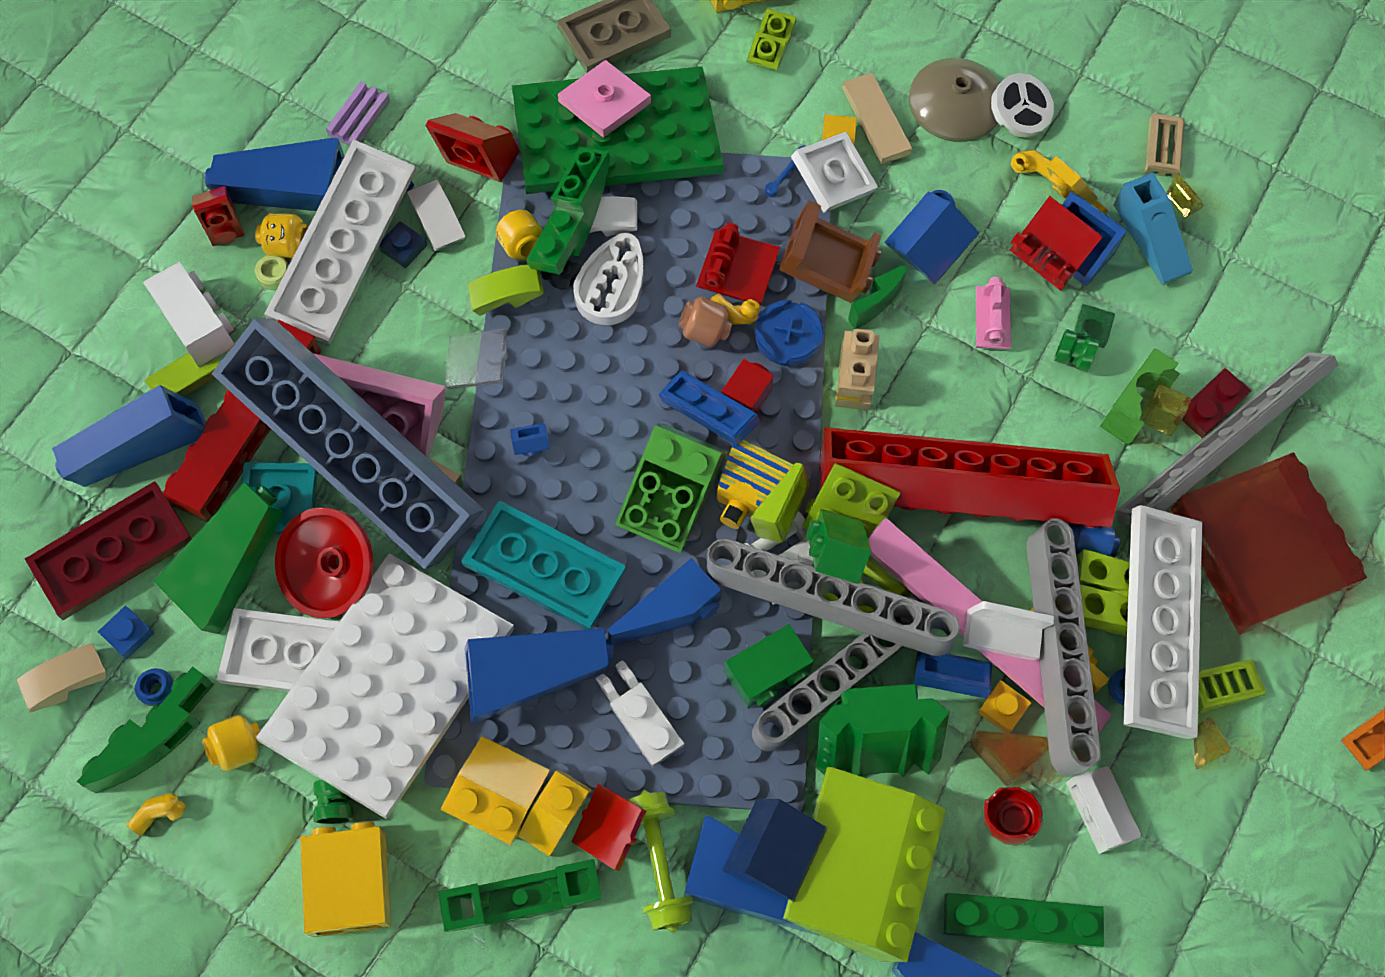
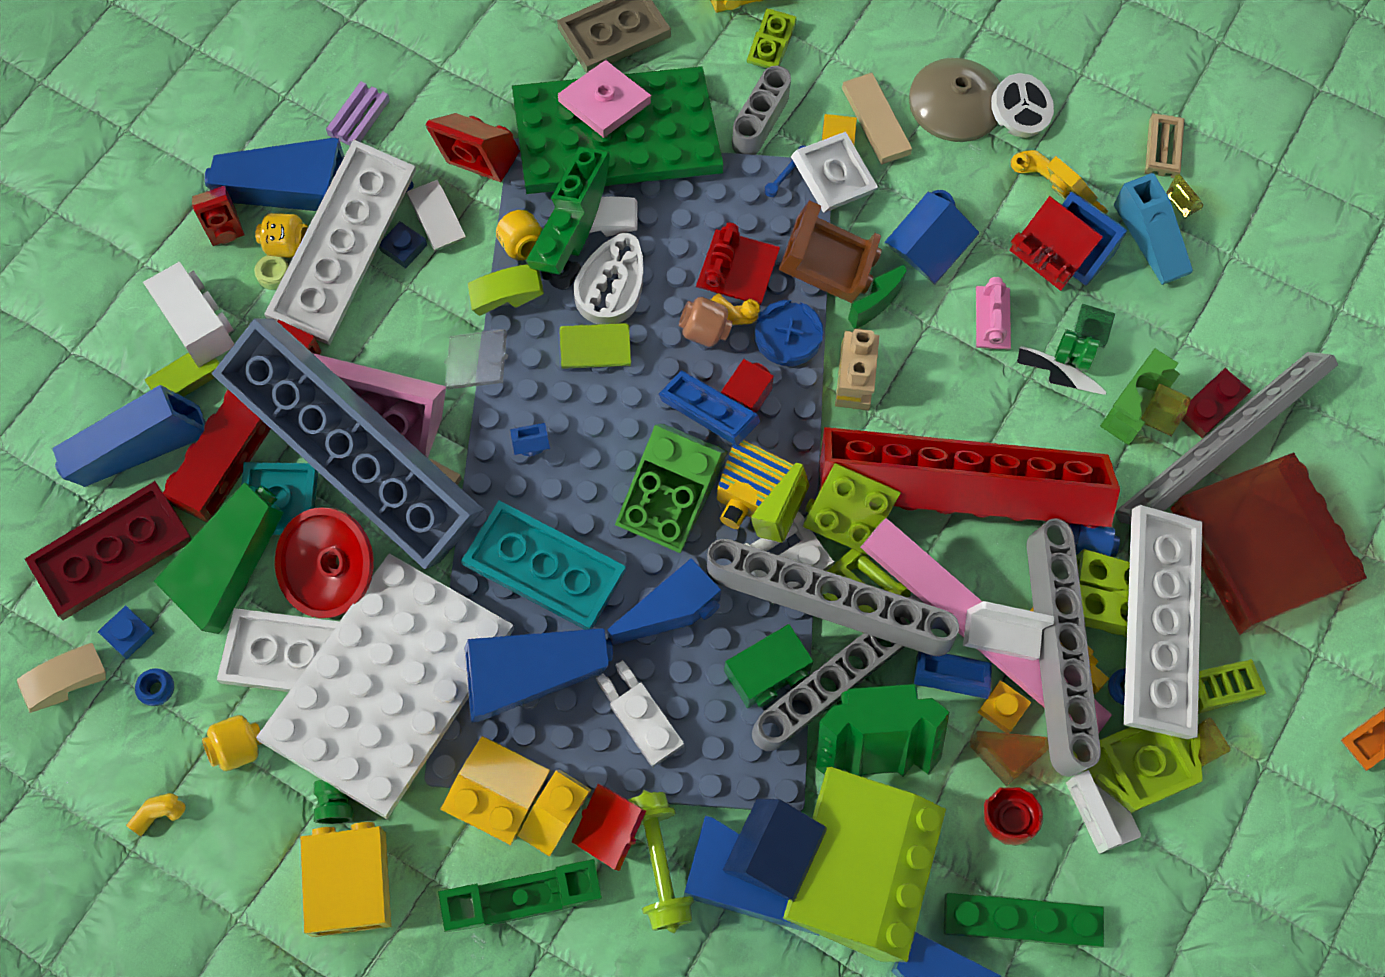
green slope [77,666,214,793] -> none
green brick [806,509,872,584] -> none
none -> lime slope [559,323,631,369]
none -> light grey beam [732,66,791,155]
none -> sticker [1017,346,1106,395]
none -> lime wing [1073,707,1203,813]

